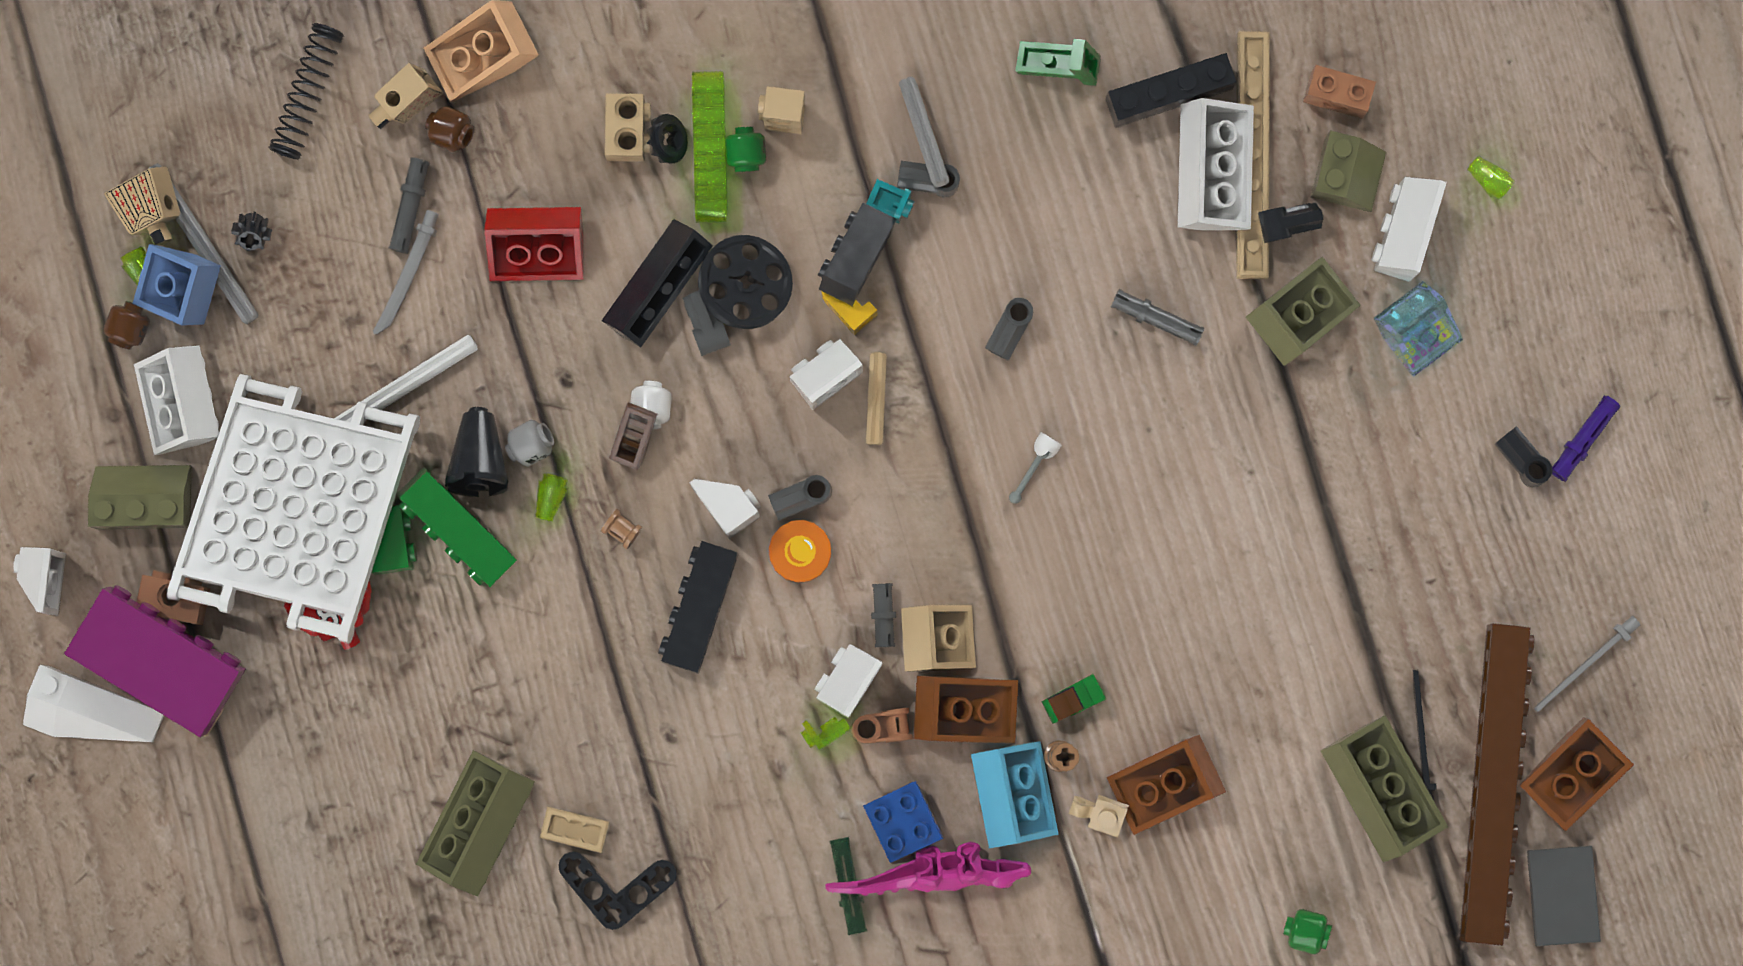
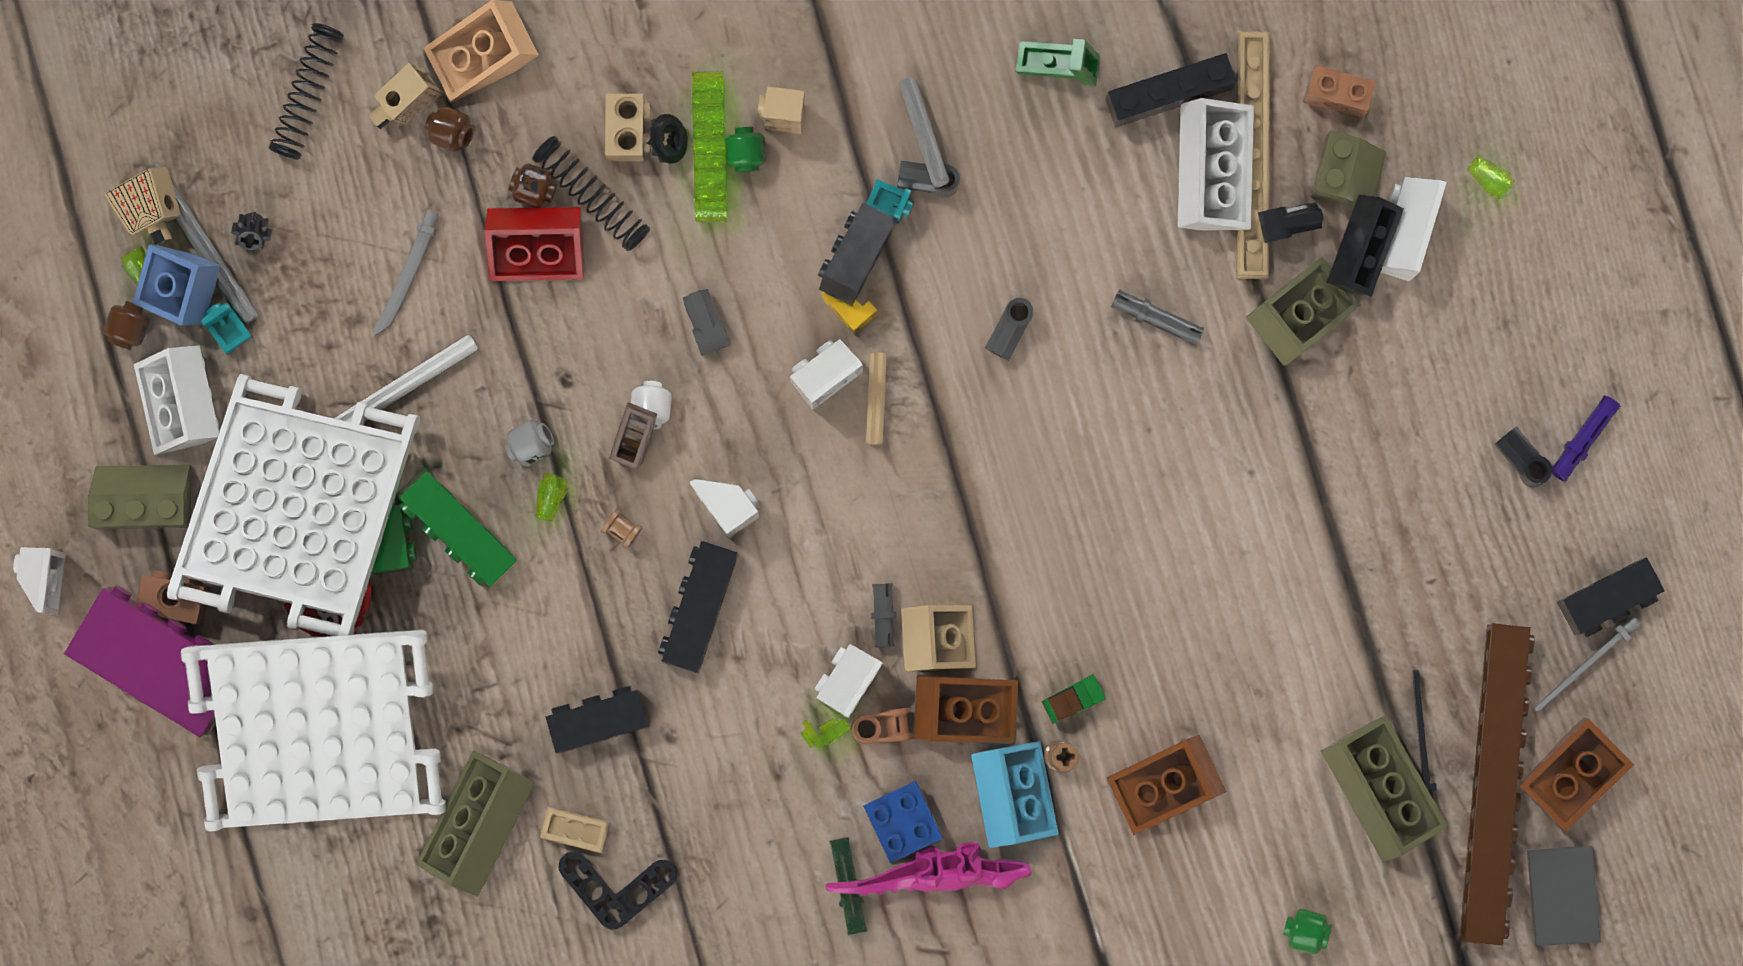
white wedge [23,665,164,742] -> none
dark grey pin [388,157,430,253] -> none
black cone [445,407,509,497] -> none
black brick [601,219,713,348] -> none
black wedge [698,235,793,329] -> none
dark grey piece [768,475,832,521] -> none
orange tile [769,520,831,583] -> none
hinge [1009,432,1062,504] -> none
tan plate [1069,795,1129,837] -> none
clear light blue slope [1374,281,1463,376] -> none
none -> white plate [181,630,446,831]
none -> teal bracket [201,303,253,355]
none -> reddish brown head [508,163,557,208]
none -> black piece [532,136,650,251]
none -> black brick [545,686,649,754]
none -> black brick [1326,195,1404,297]
none -> black brick [1557,557,1665,637]

